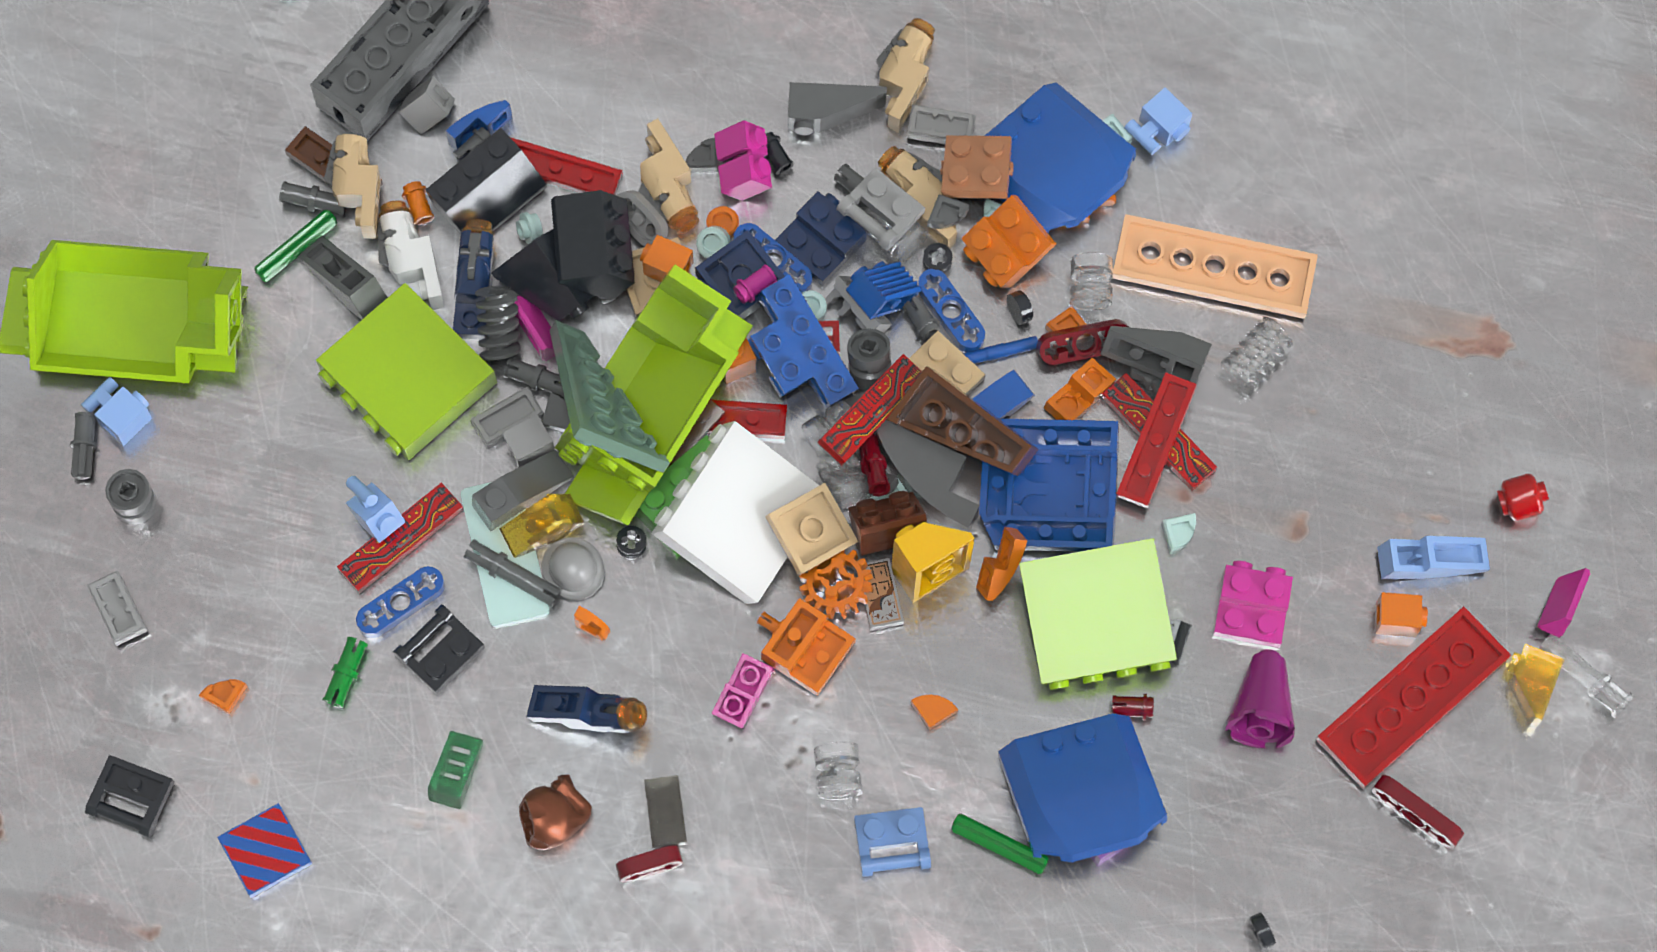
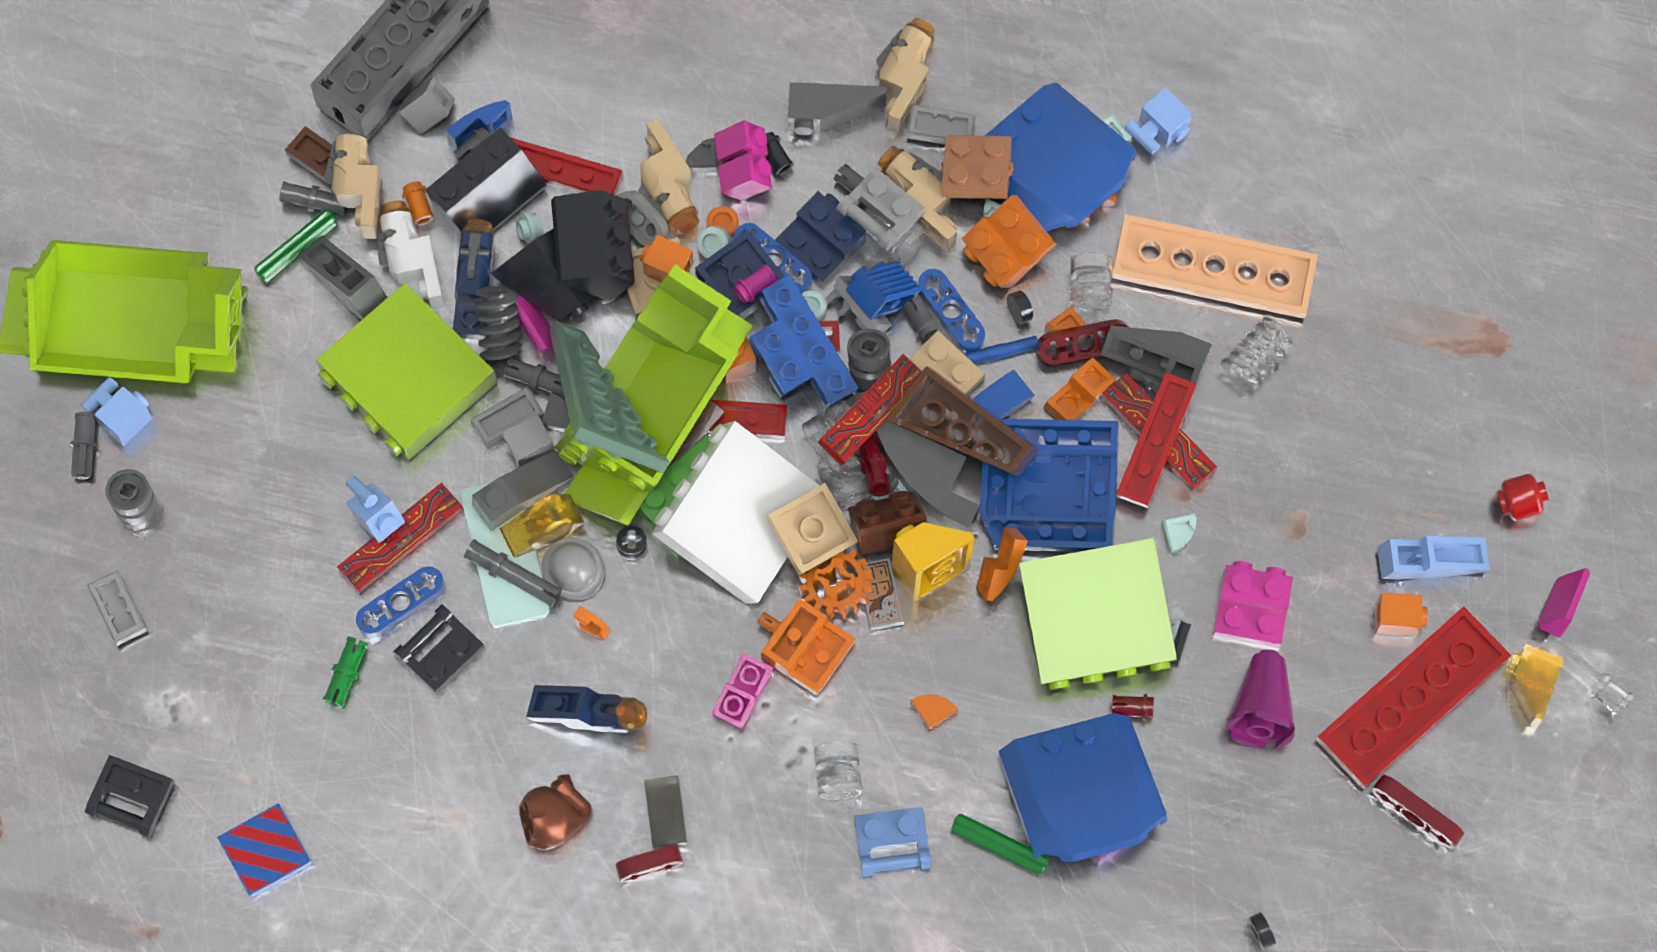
orange tile [198,679,247,715] -> none
clear green slope [427,731,483,809] -> none
black bush [923,243,953,274] -> none
dark grey tile [927,194,970,229] -> none

